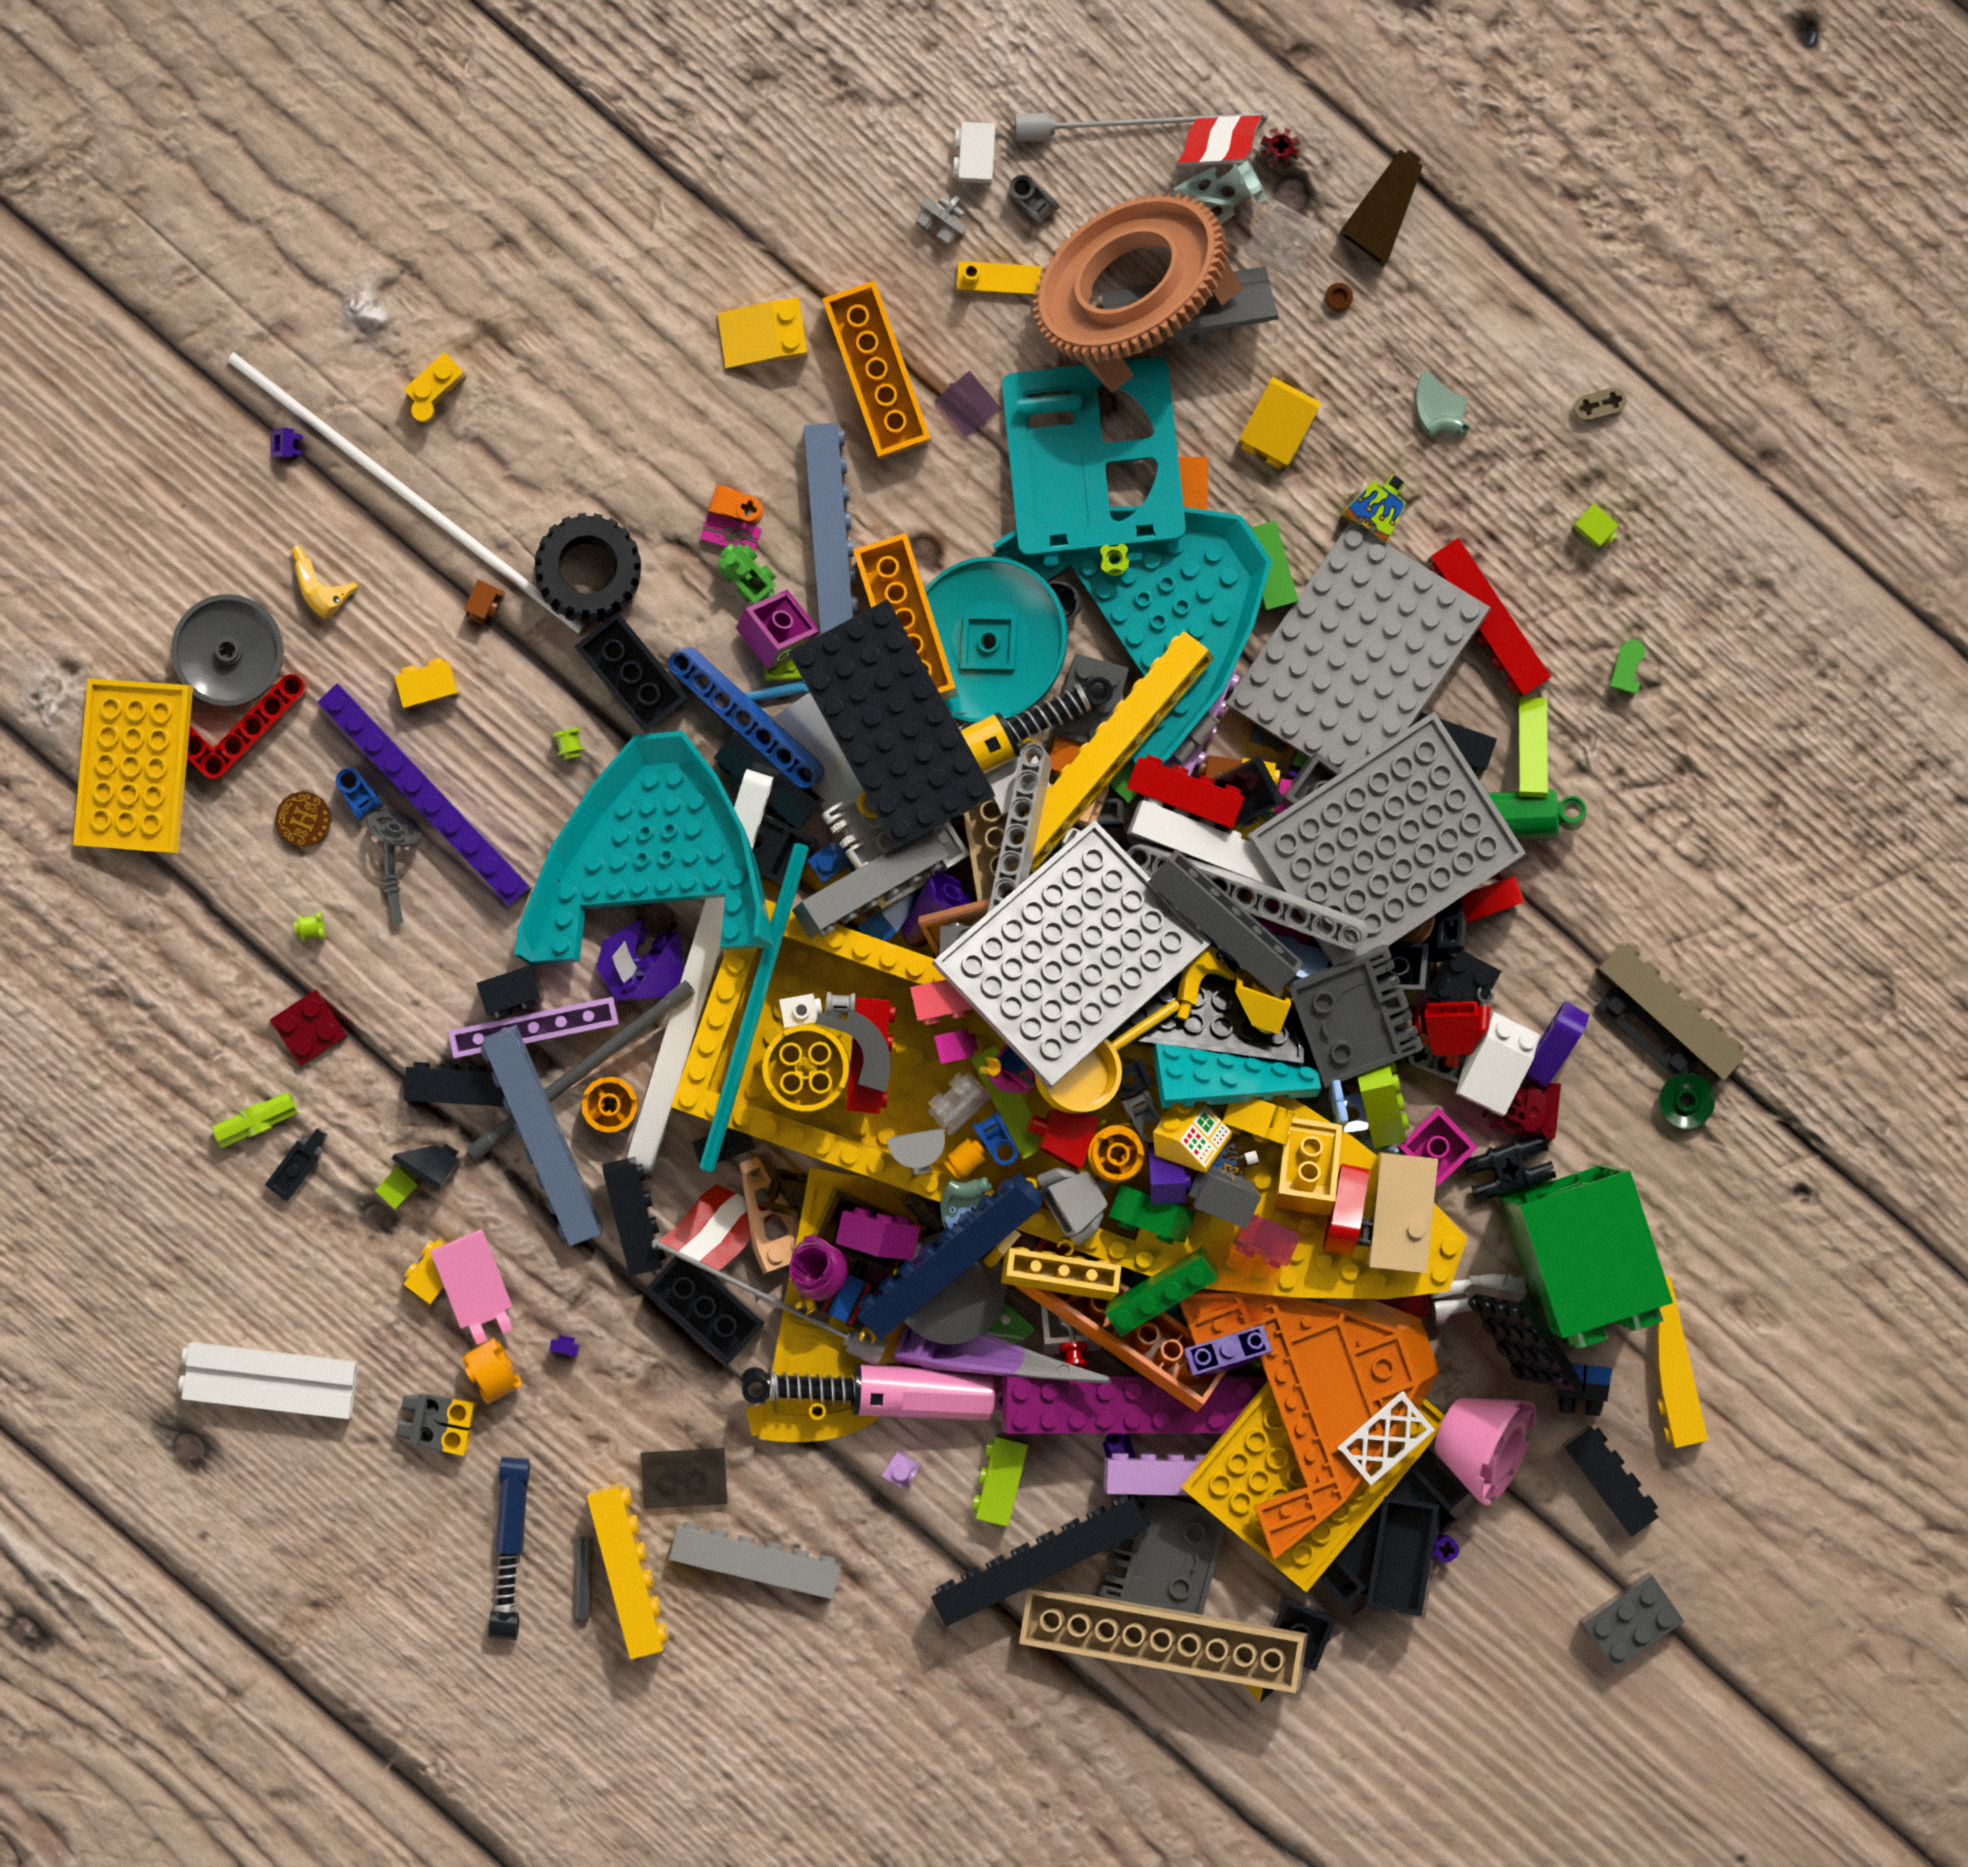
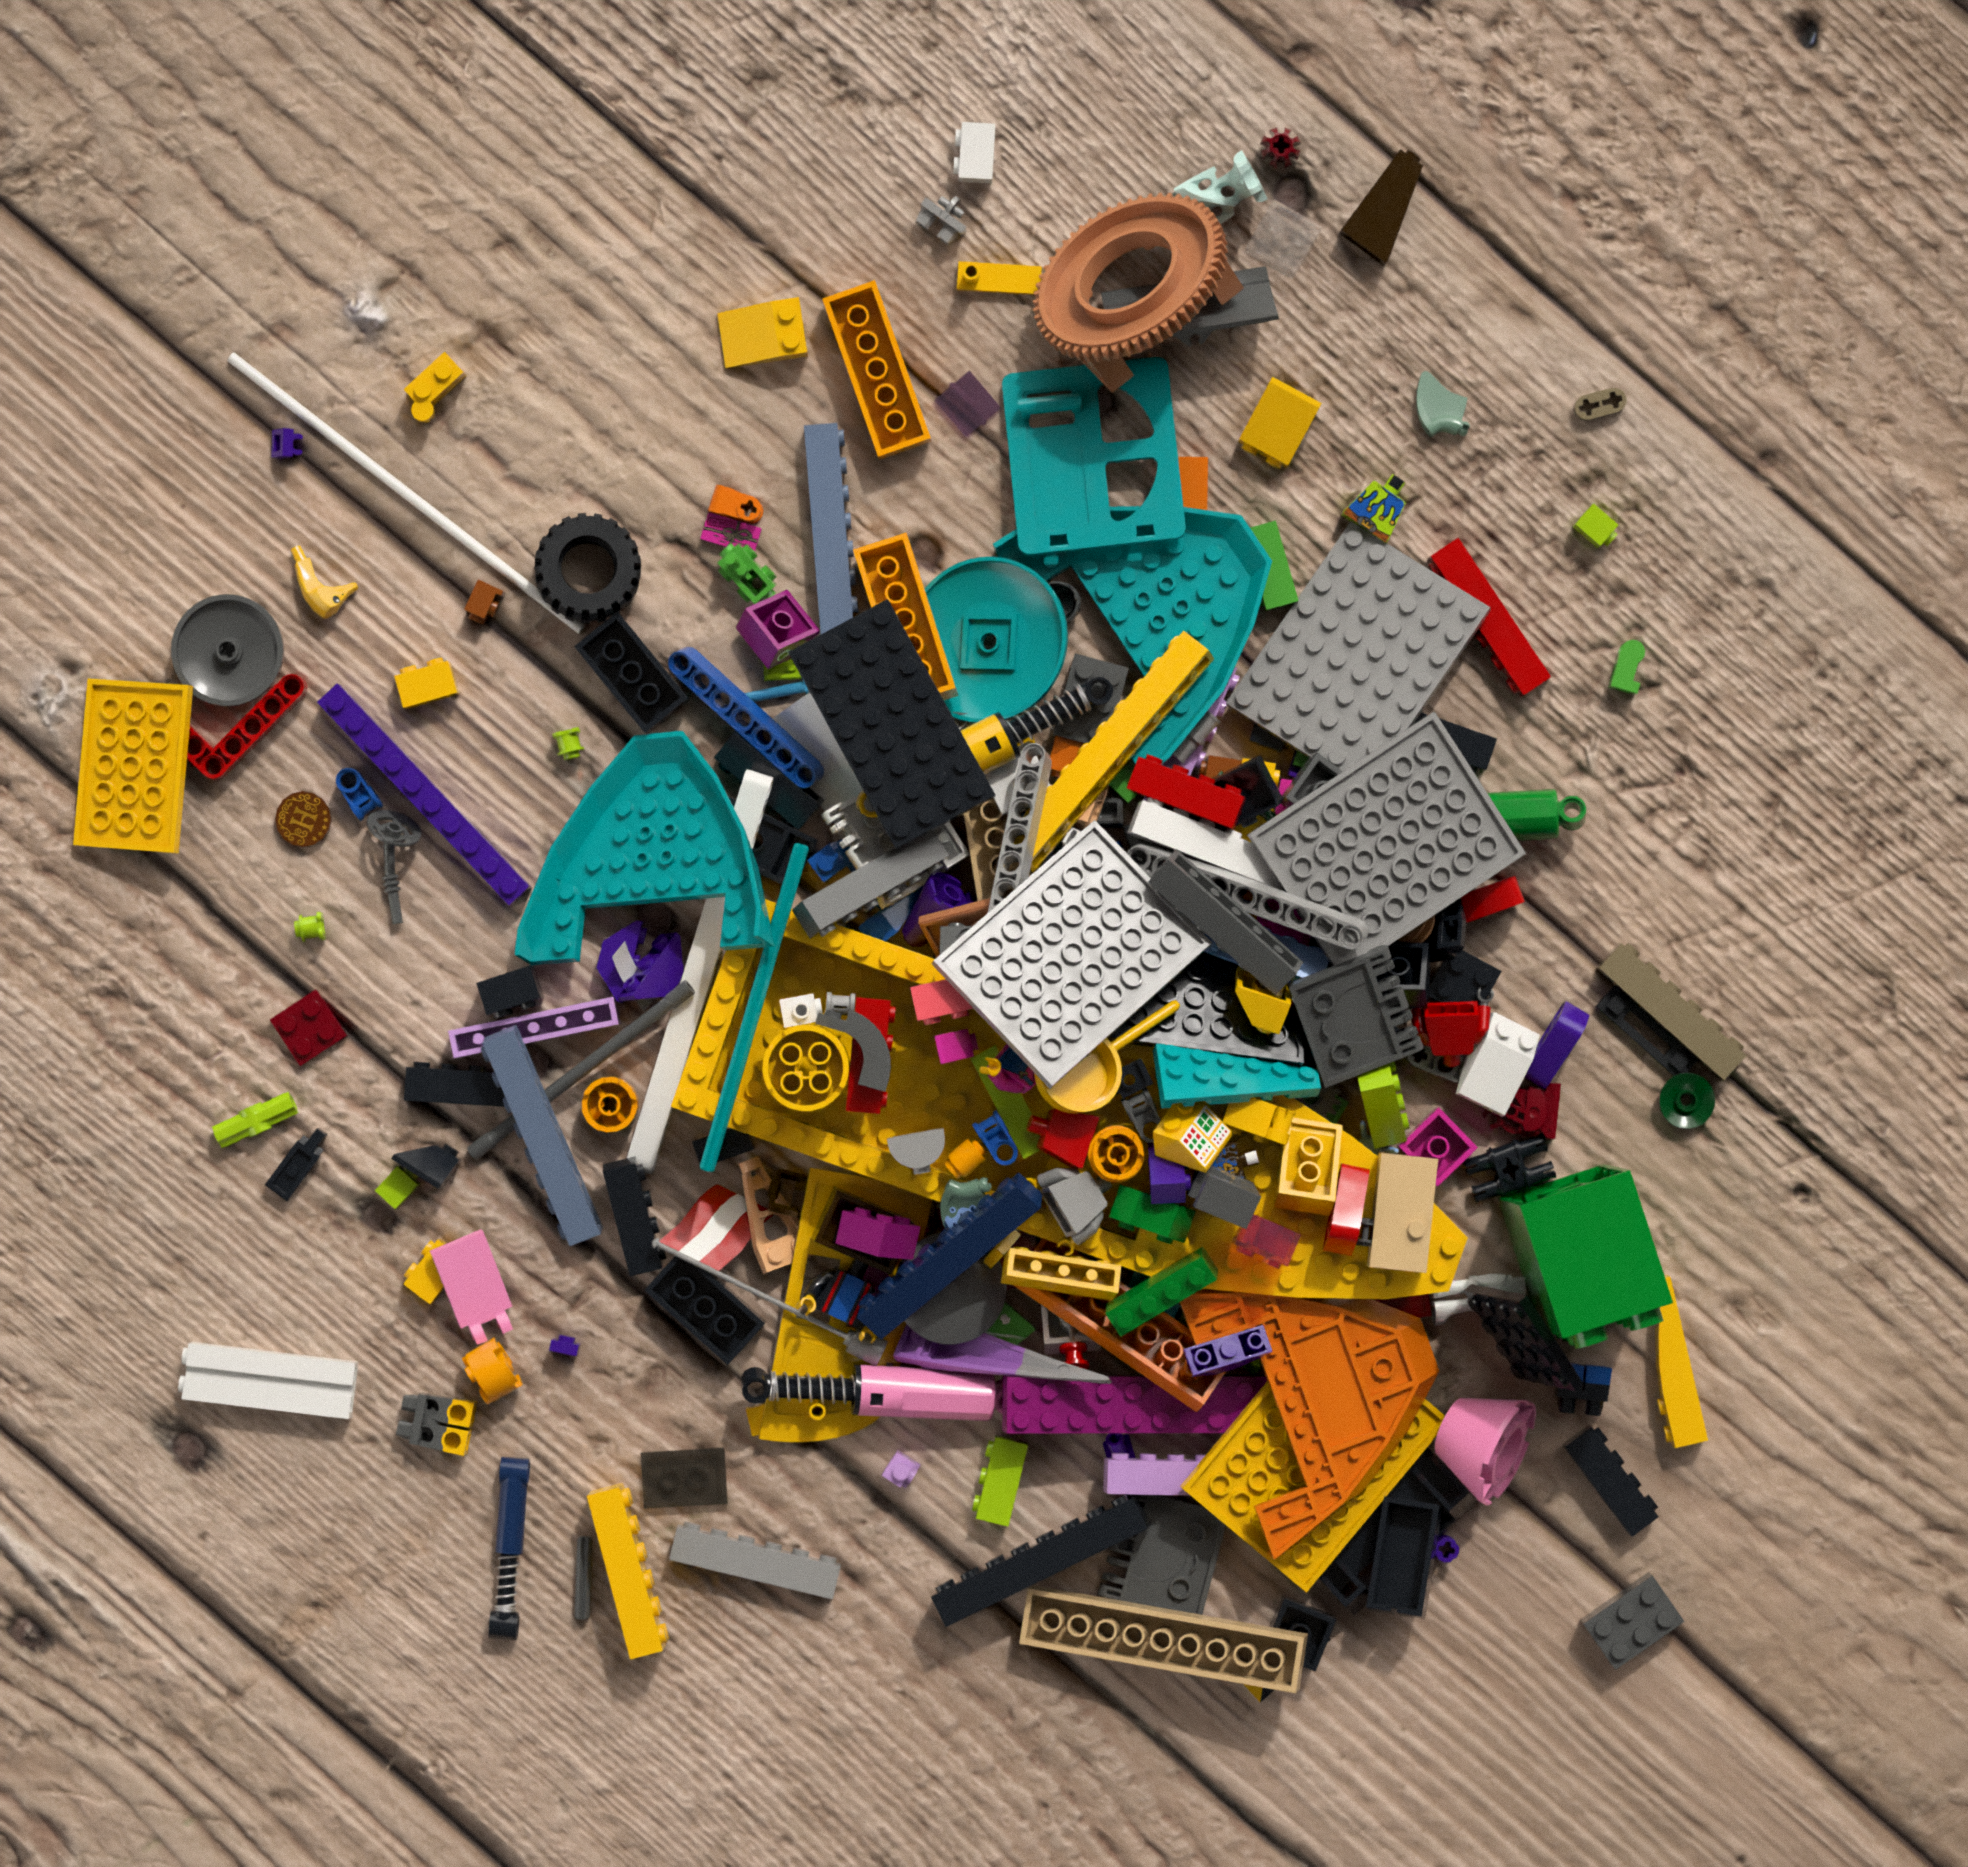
magenta helmet [789,1235,850,1301] -> none
light grey pin [902,1191,945,1233] -> none
clear brick [927,1072,992,1136] -> none
dark grey piece [1009,174,1060,227] -> none
flag [1015,110,1268,166] -> none
lime brick [1100,544,1129,576] -> none
yellow animal [1176,945,1236,1021] -> none
reddish brown tile [1325,283,1353,312] -> none
light blue piece [1328,1080,1368,1133] -> none
white window [1338,1391,1434,1485] -> none
tile [1518,697,1548,798] -> none

